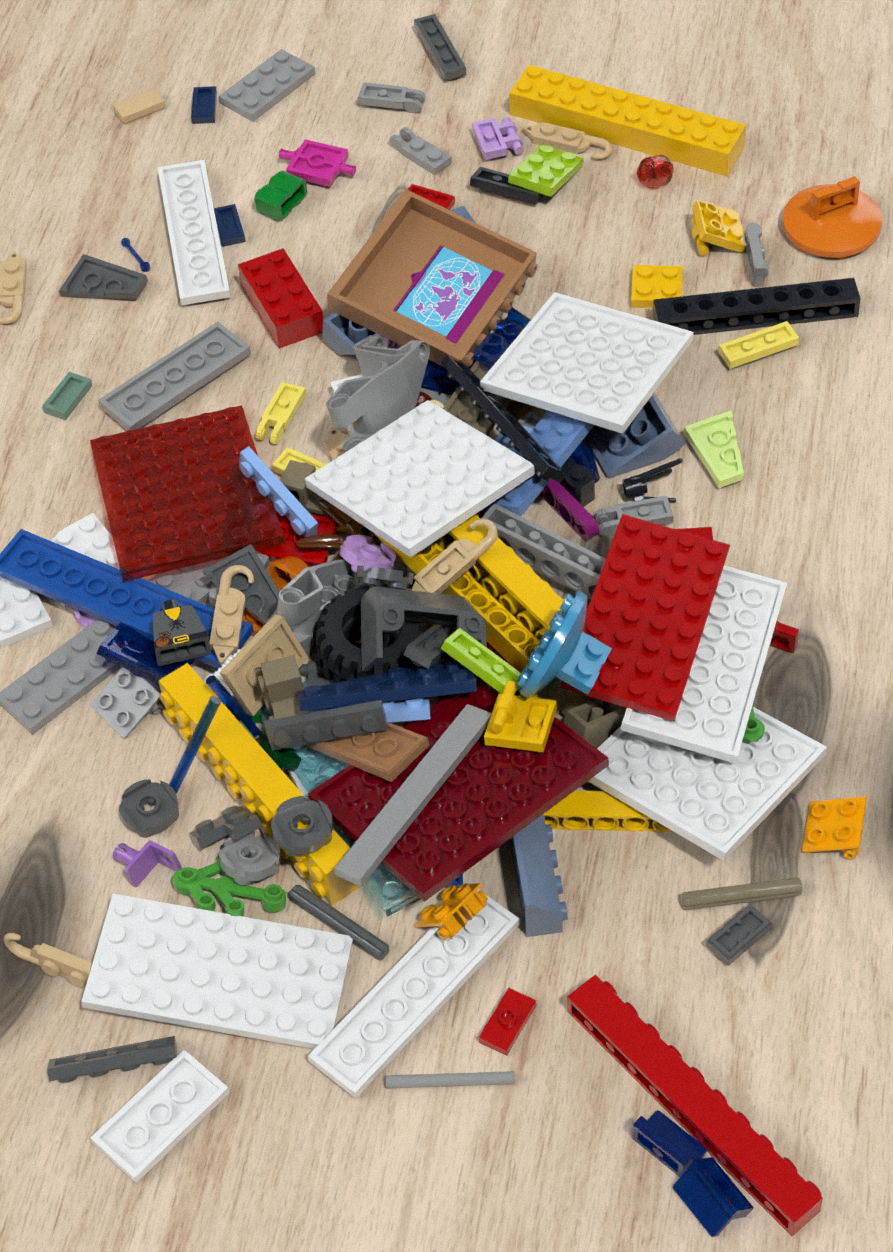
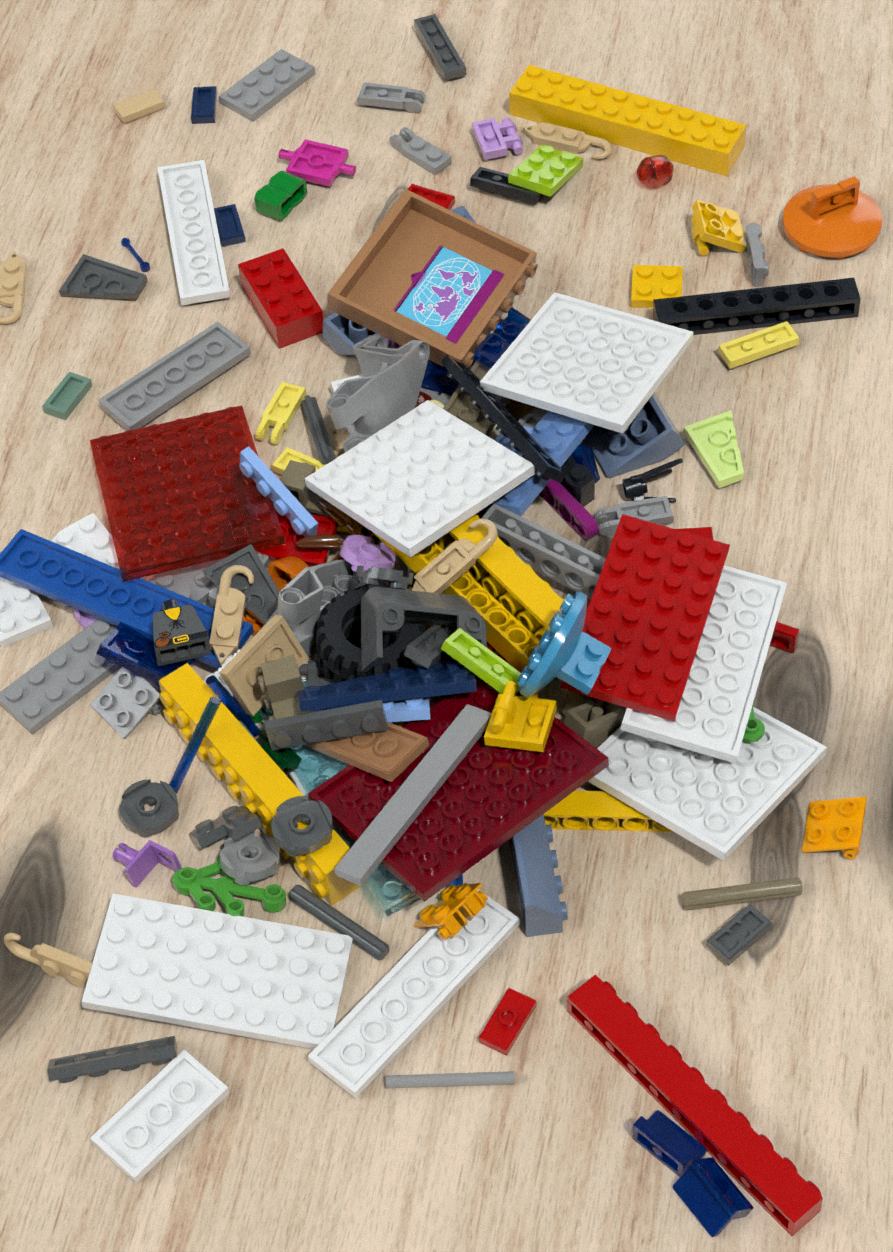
none -> dark grey axle [302,395,336,464]

